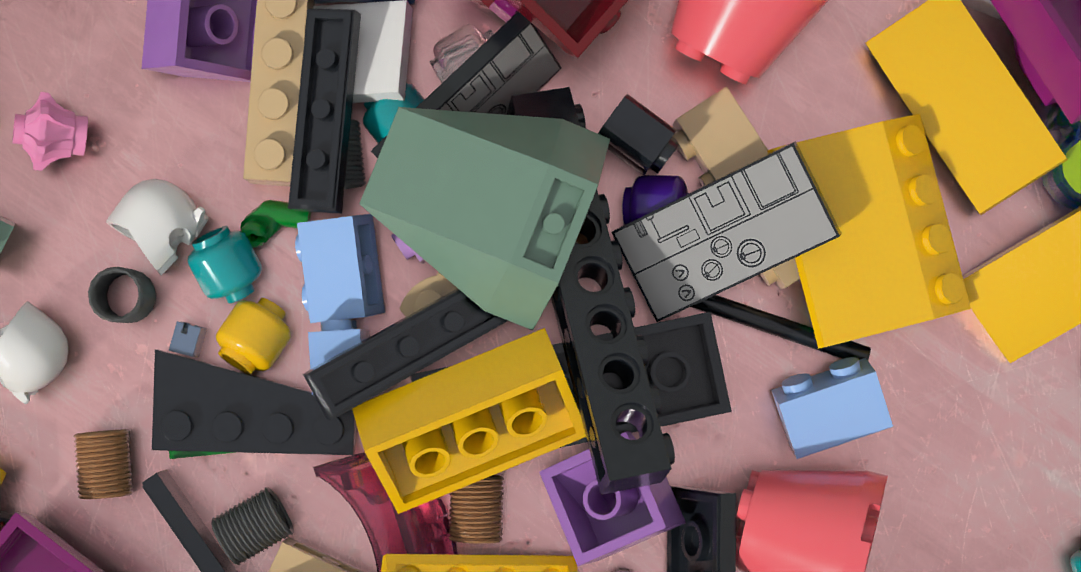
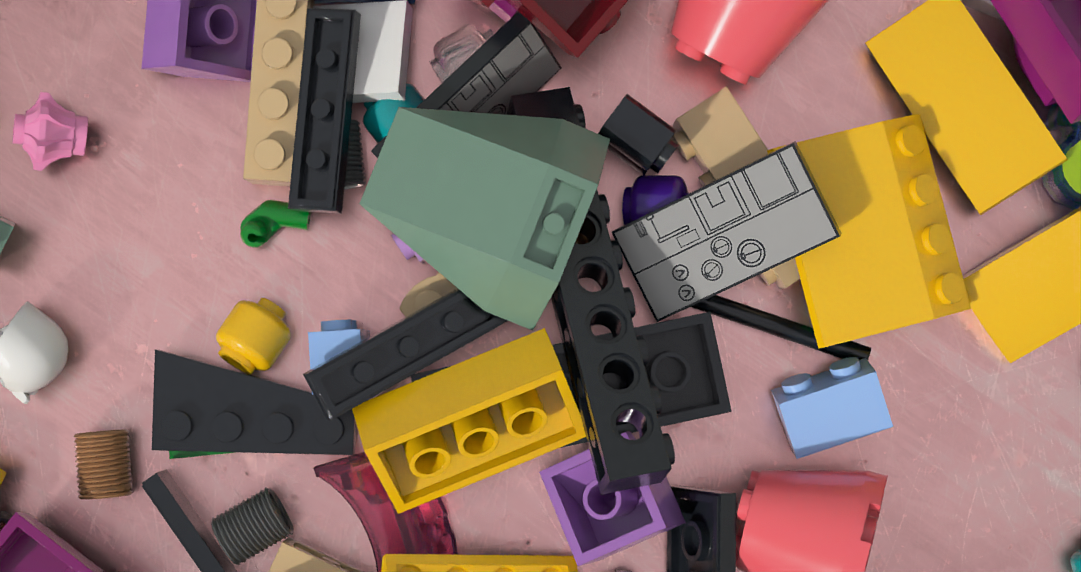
dark grey piece [88,267,156,323] -> none
white helmet [106,179,209,276] -> none
sand blue piece [169,321,207,357] -> none
teal head [187,225,263,303] -> none
light blue brick [295,214,385,323] -> none
medium nougat piece [448,475,504,544] -> none

